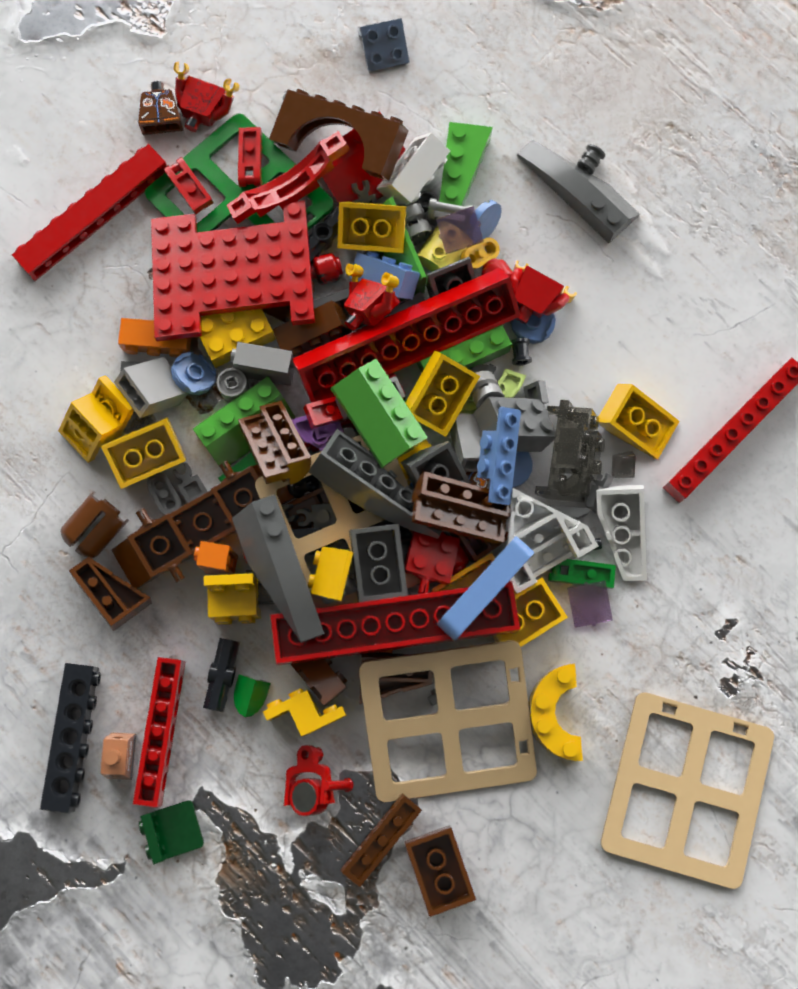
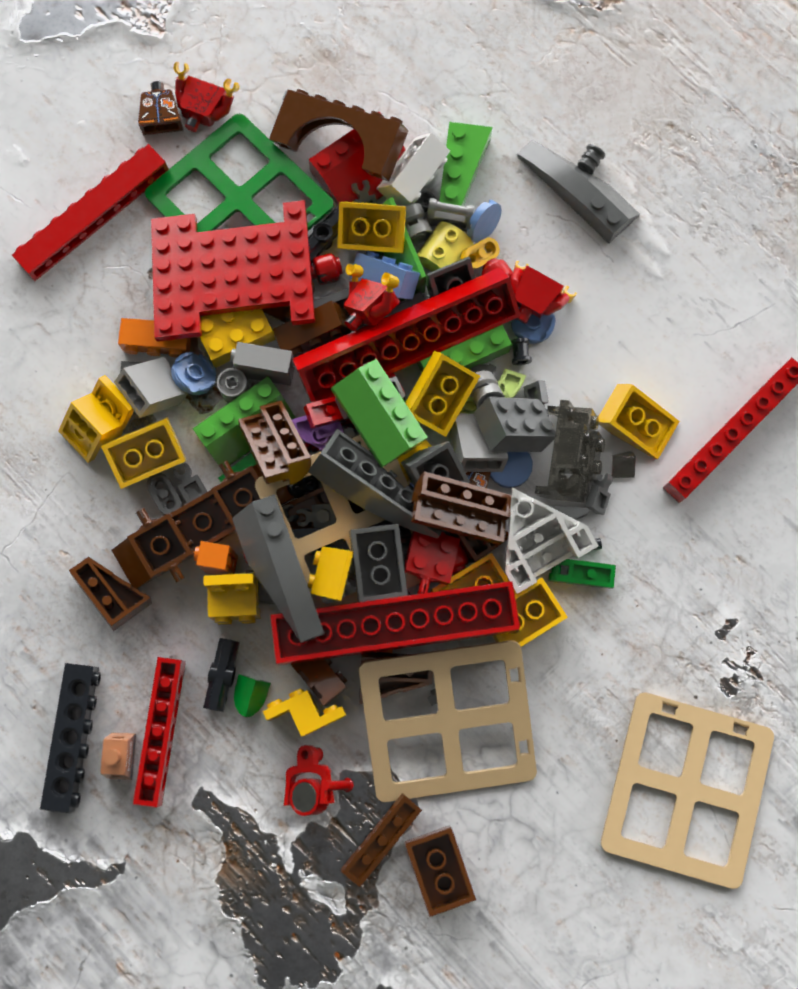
reddish brown cylinder [60,491,129,558] -> none
dark green bracket [139,800,204,865] -> none
red plate [163,157,214,215] -> none
red piece [227,131,350,224] -> none
red plate [238,127,262,187] -> none
sand blue bracket [357,18,409,71] -> none
piece [436,206,484,254] -> none
medium blue beam [437,536,535,641] -> none
medium blue bracket [477,407,521,505] -> none
yellow brick [528,663,583,761] -> none
clear purple piece [567,580,613,628] -> none
white wedge [596,485,647,581] -> none

